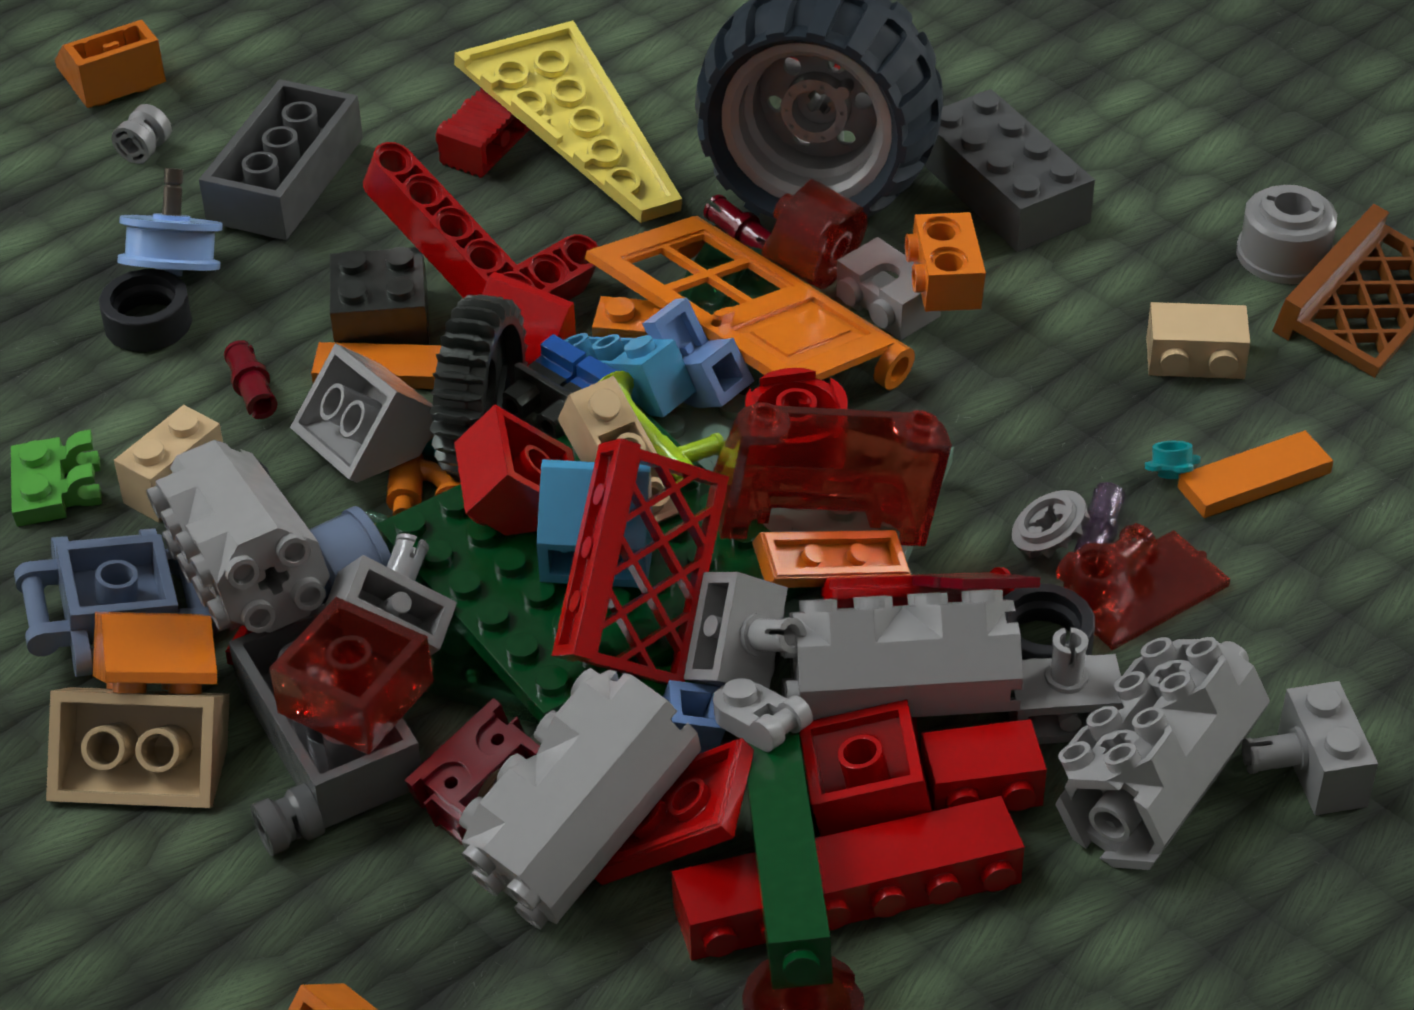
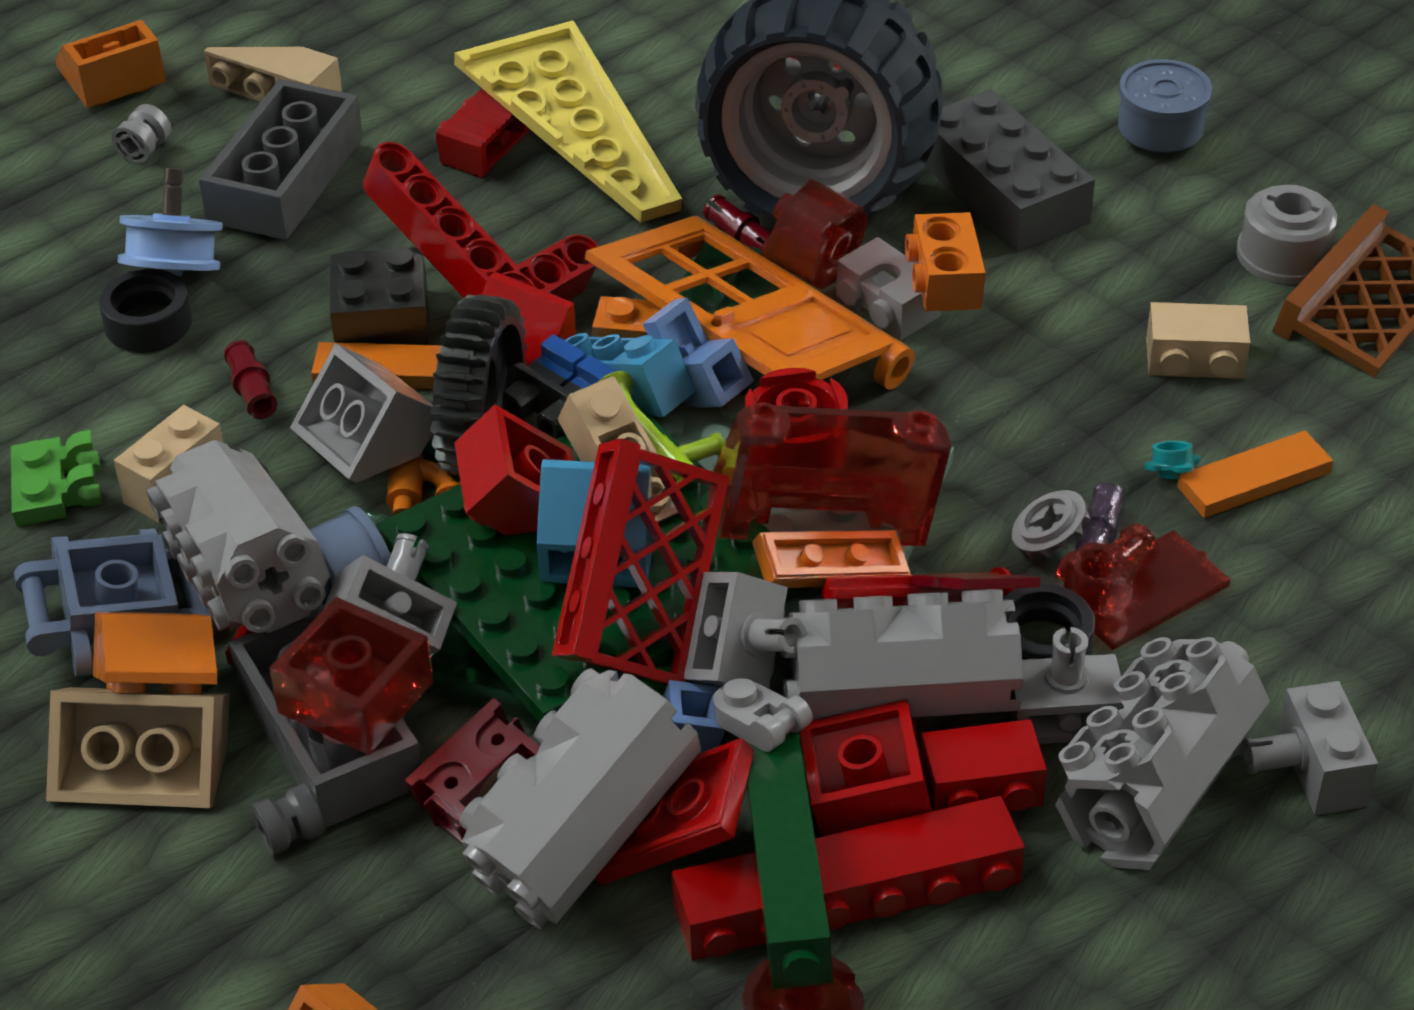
none -> tan slope [204,47,342,102]
none -> sand blue wheel [1118,59,1213,153]

